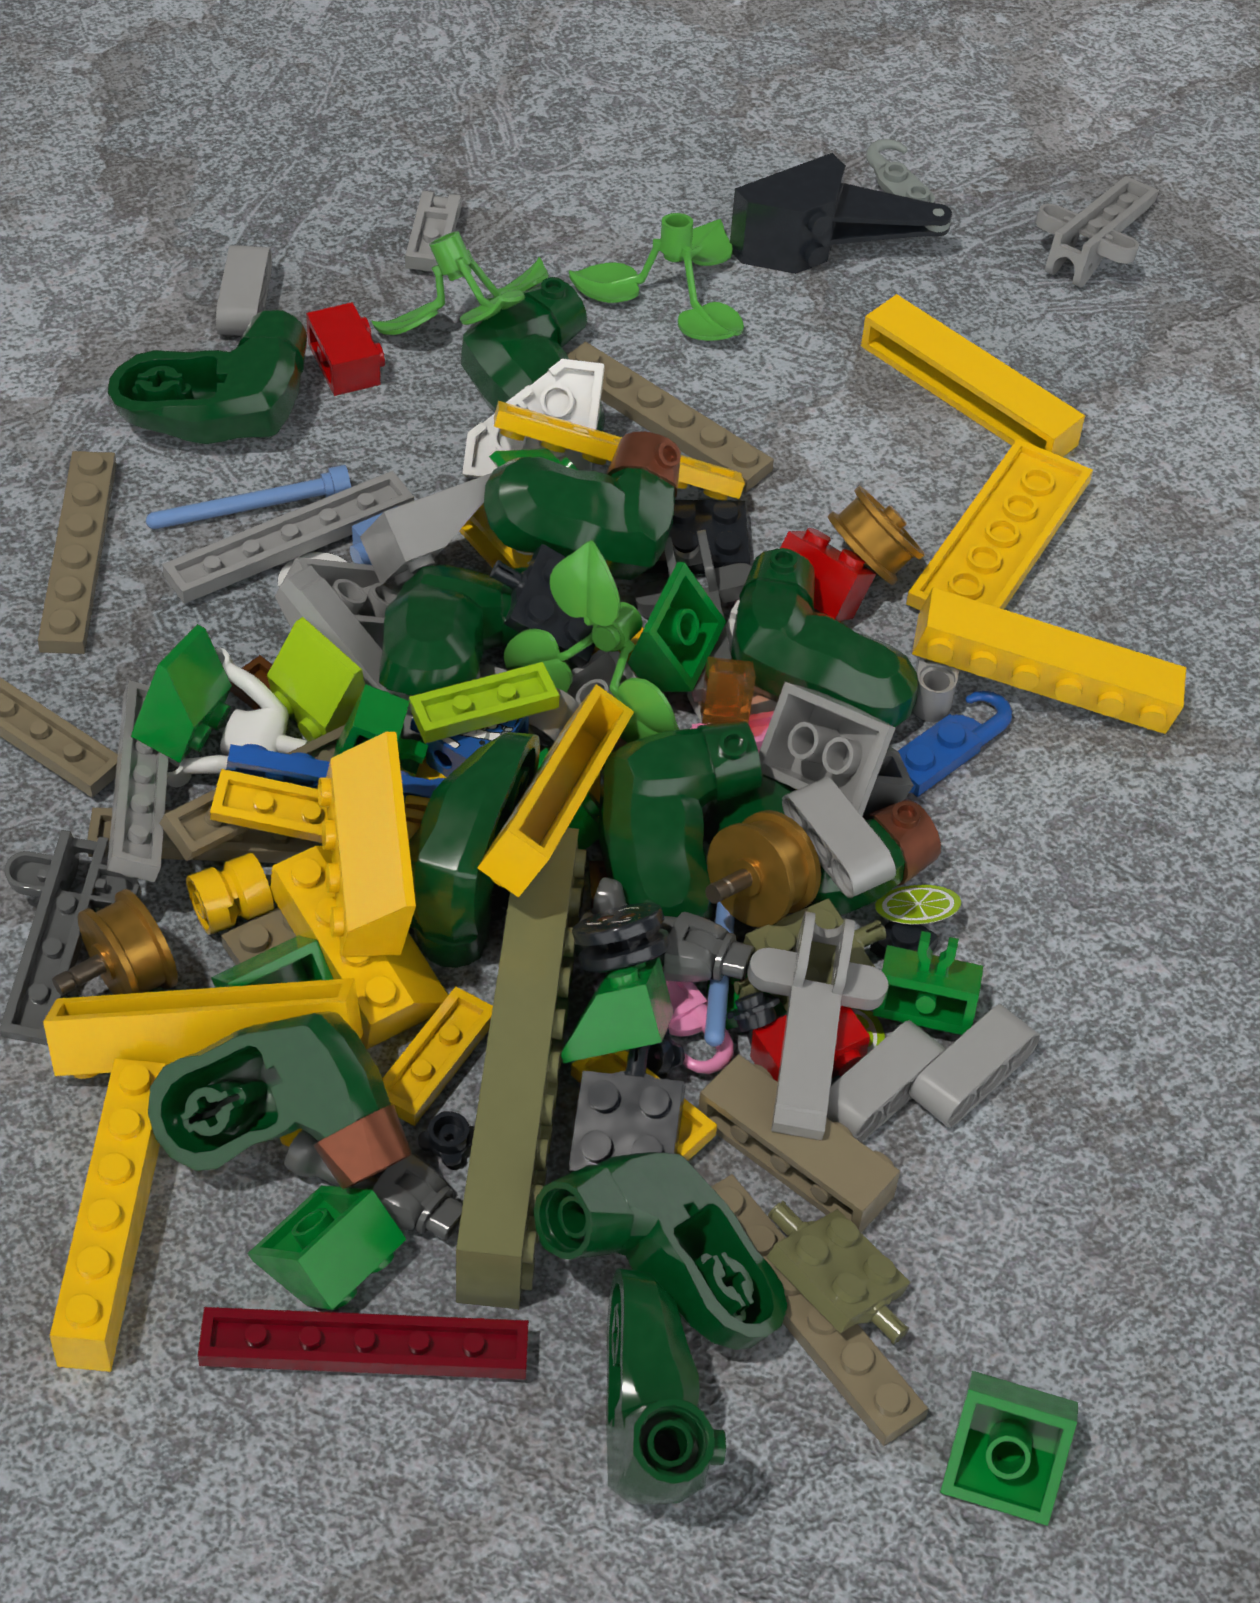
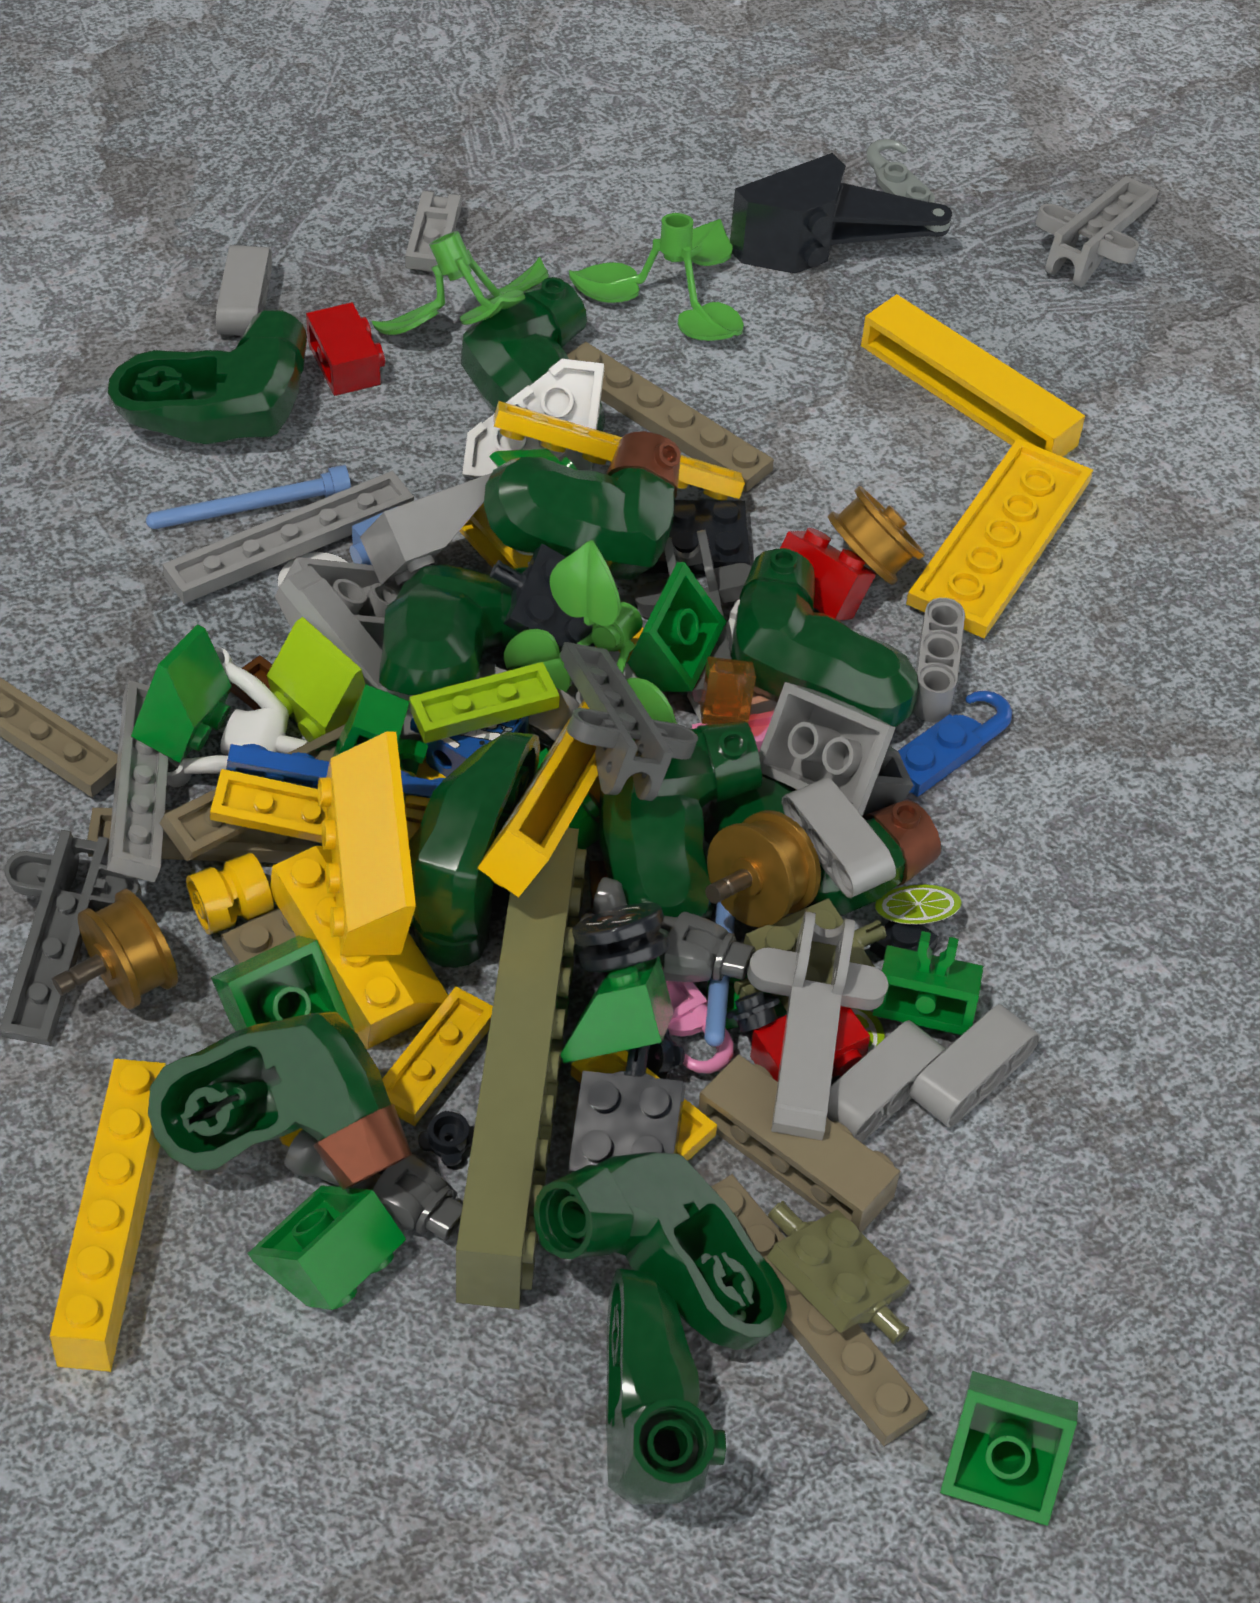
dark tan plate [38,451,117,654] -> none
yellow brick [43,978,363,1079] -> none
dark red plate [198,1307,529,1379] -> none
yellow brick [912,587,1186,734] -> none
none -> dark grey piece [560,642,698,801]

